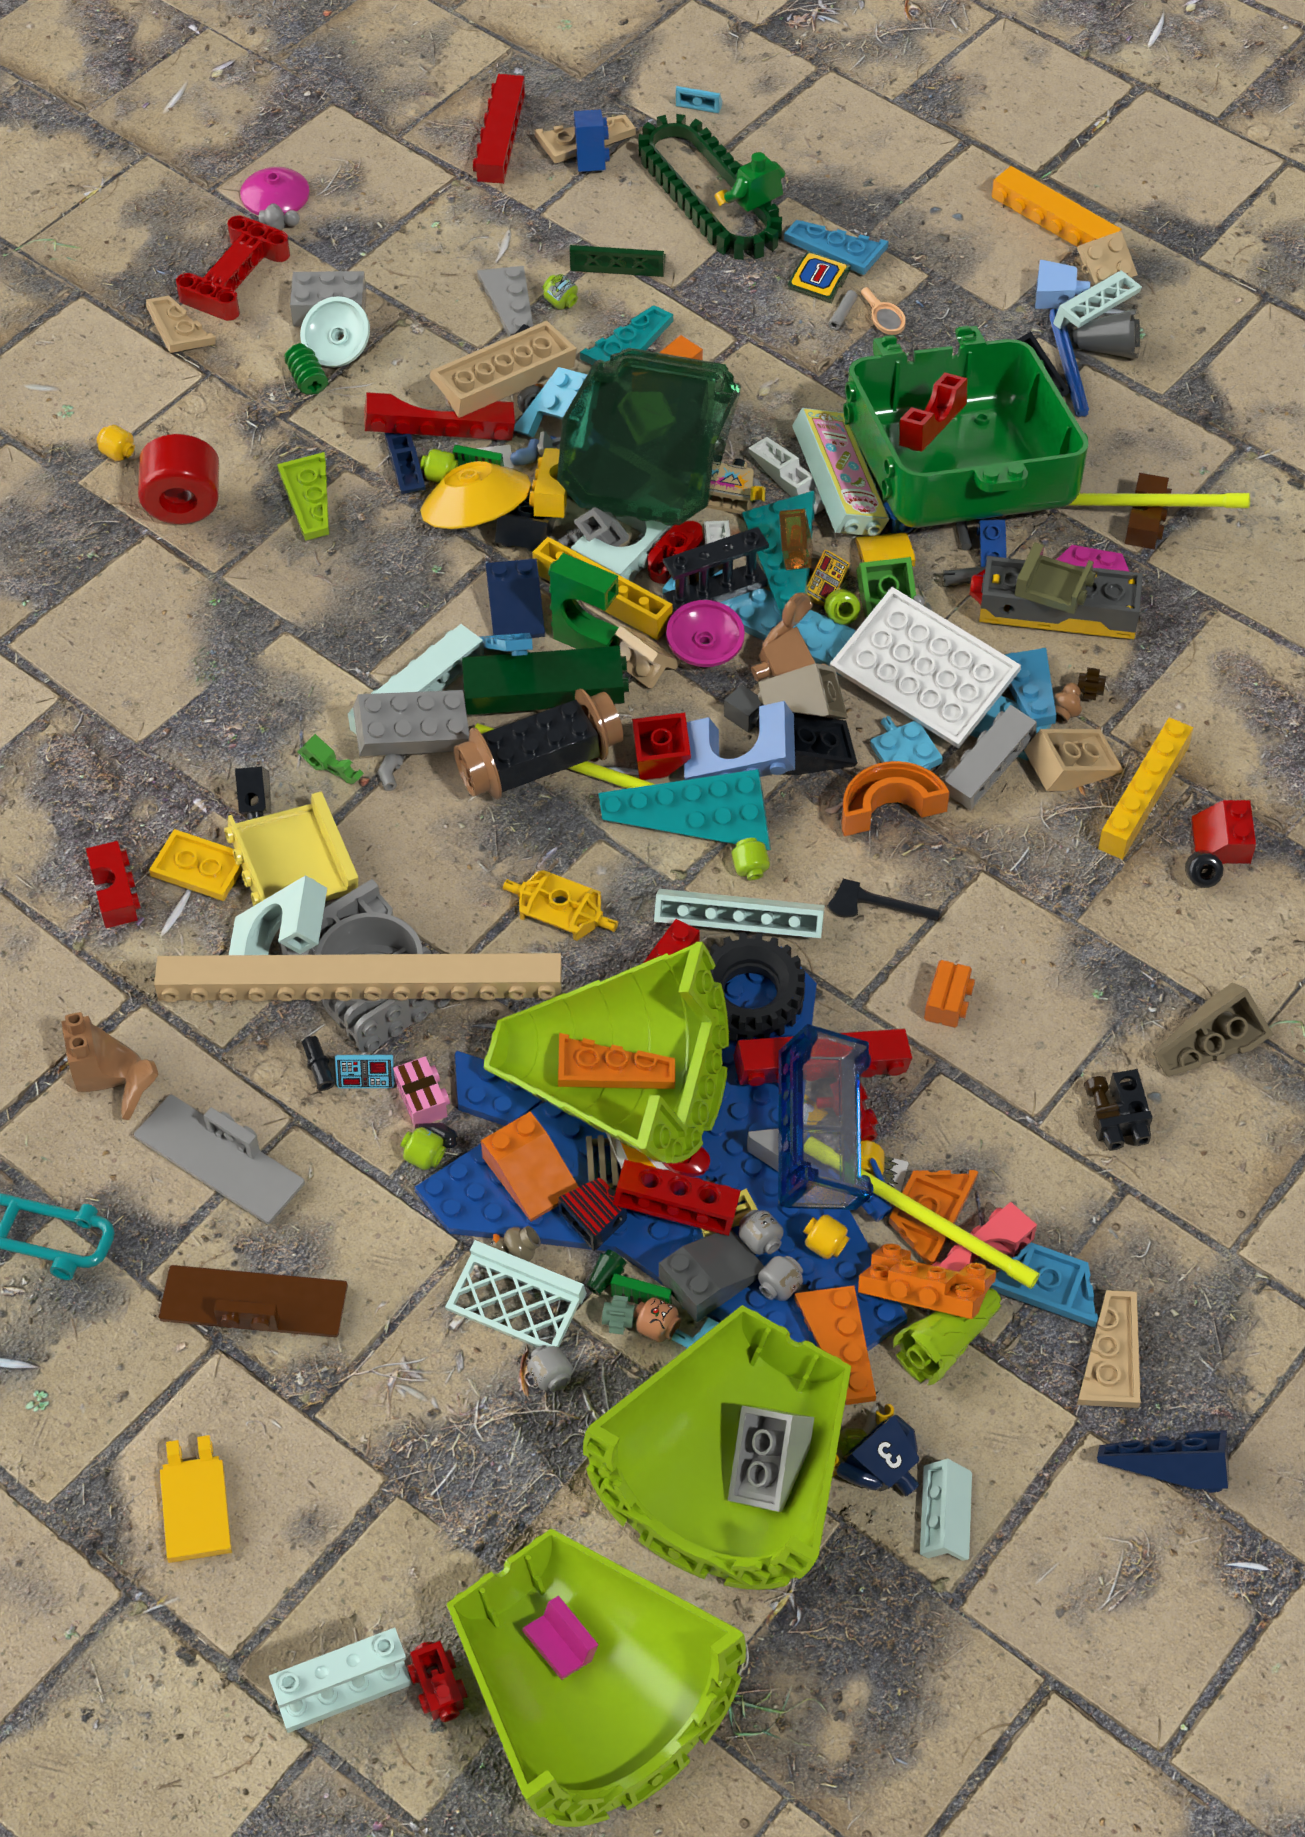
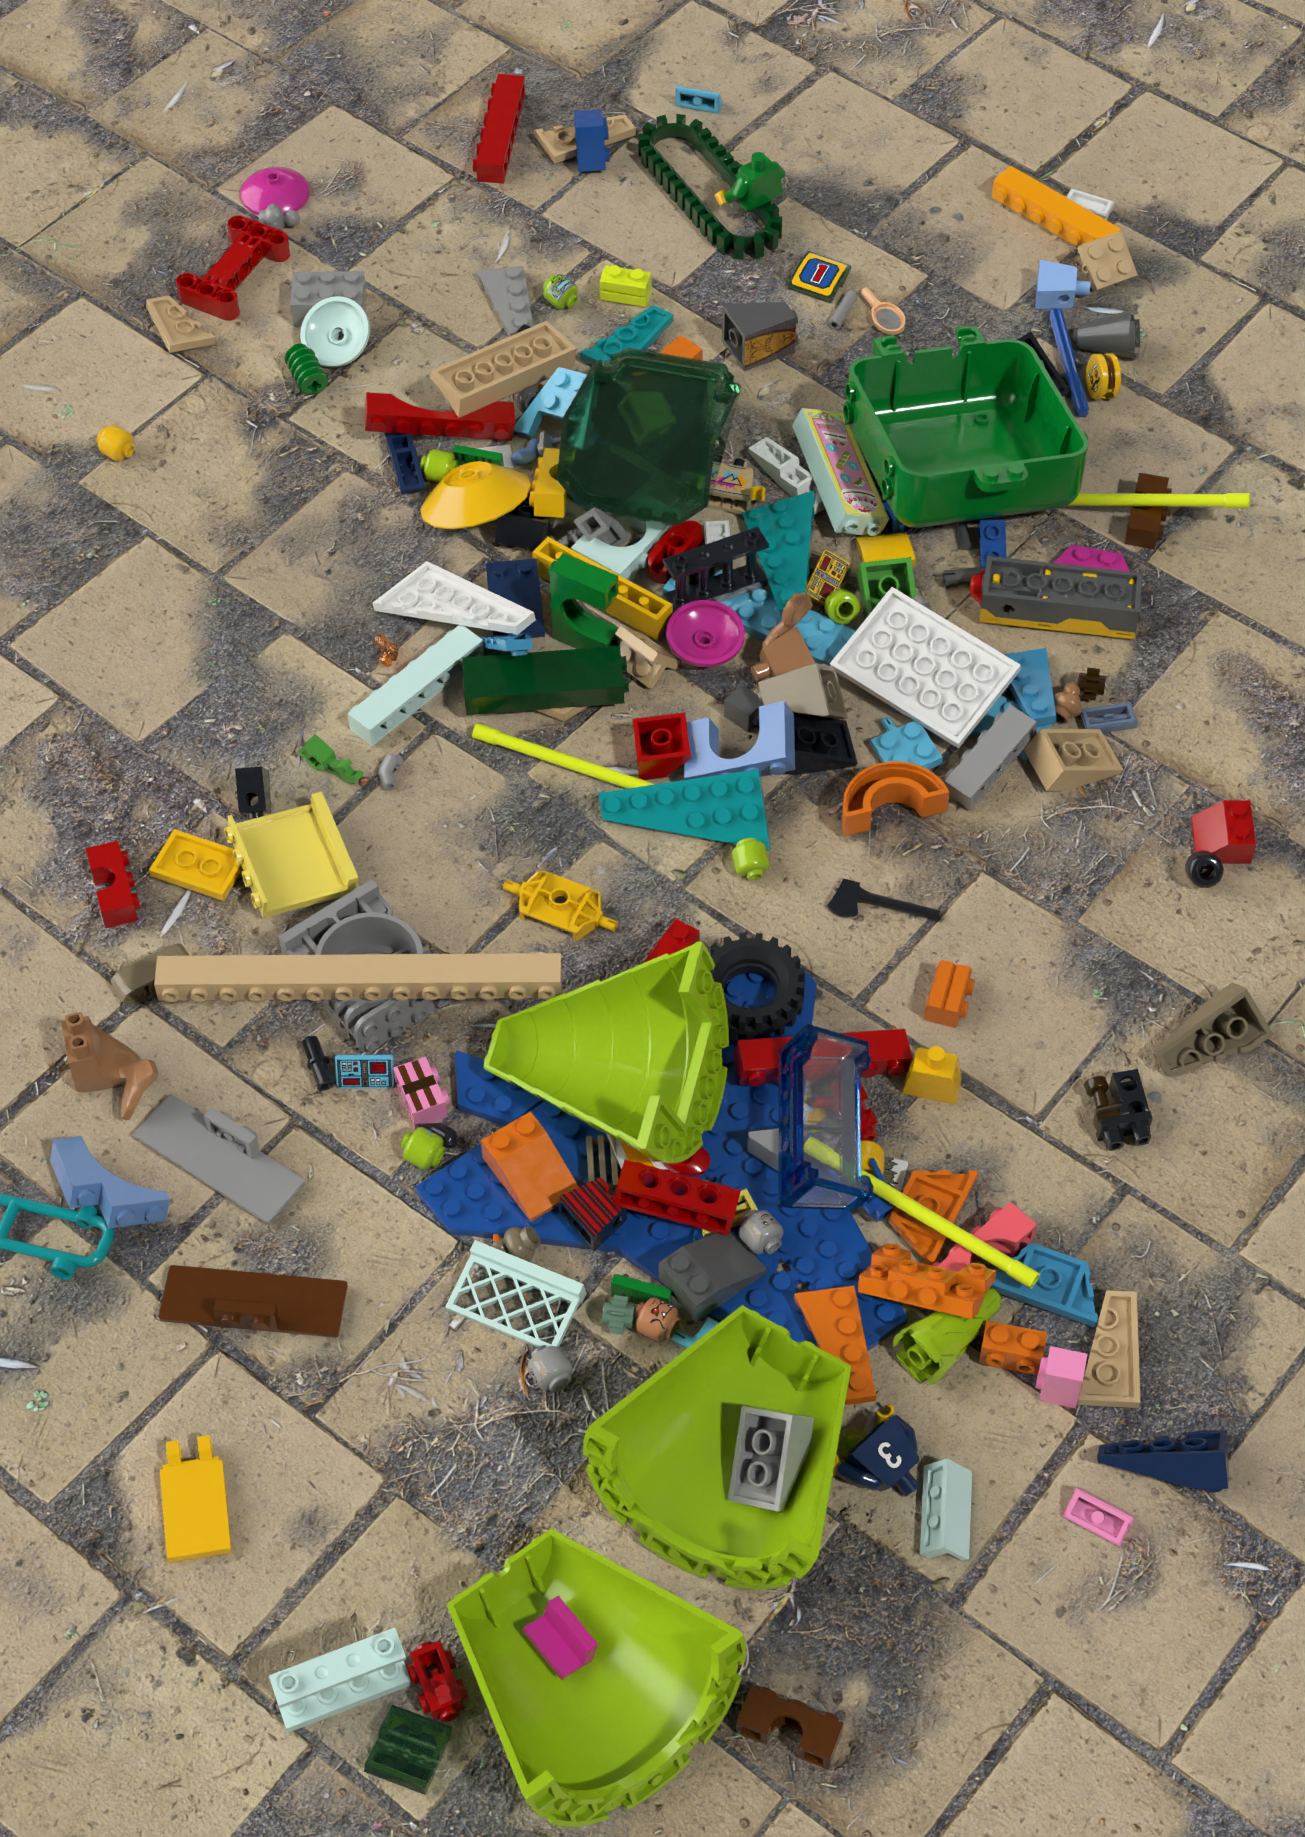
red piece [138,434,219,525] -> none
light aqua arch [229,875,327,955] -> none
lime wing [277,452,329,541] -> none
light grey brick [353,690,469,756] -> none
black brick [454,689,623,800] -> none
orange wing [558,1033,675,1089] -> none
dark green fence [569,245,666,277] -> none
dark green cone [585,1249,627,1296] -> none
light aqua brick [654,889,825,938] -> none
light grey head [758,1256,803,1301] -> none
clear orange slope [779,509,813,570] -> none
dark azure wing [784,220,888,275] -> none
yellow head [803,1214,850,1259] -> none
red arch [899,373,968,452] -> none
olive panel [1015,542,1096,614] -> none
light aqua fence [1053,270,1142,329] -> none
yellow brick [1098,717,1194,860] -> none
none -> medium blue arch [50,1136,170,1229]
none -> dark tan beam [111,944,190,1006]
none -> clear green slope [364,1705,453,1795]
none -> white wing [373,561,536,635]
none -> clear orange arm [374,633,399,667]
none -> neon yellow brick [600,265,652,307]
none -> dark grey slope [722,302,798,371]
none -> reddish brown arch [736,1686,844,1770]
none -> yellow torso [902,1046,962,1105]
none -> orange brick [979,1320,1047,1375]
none -> bright pink brick [1035,1346,1087,1409]
none -> bright pink slope [1063,1487,1136,1546]
none -> white tile [1066,189,1114,220]
none -> sand blue tile [1078,702,1138,733]
none -> yellow head [1086,353,1121,400]

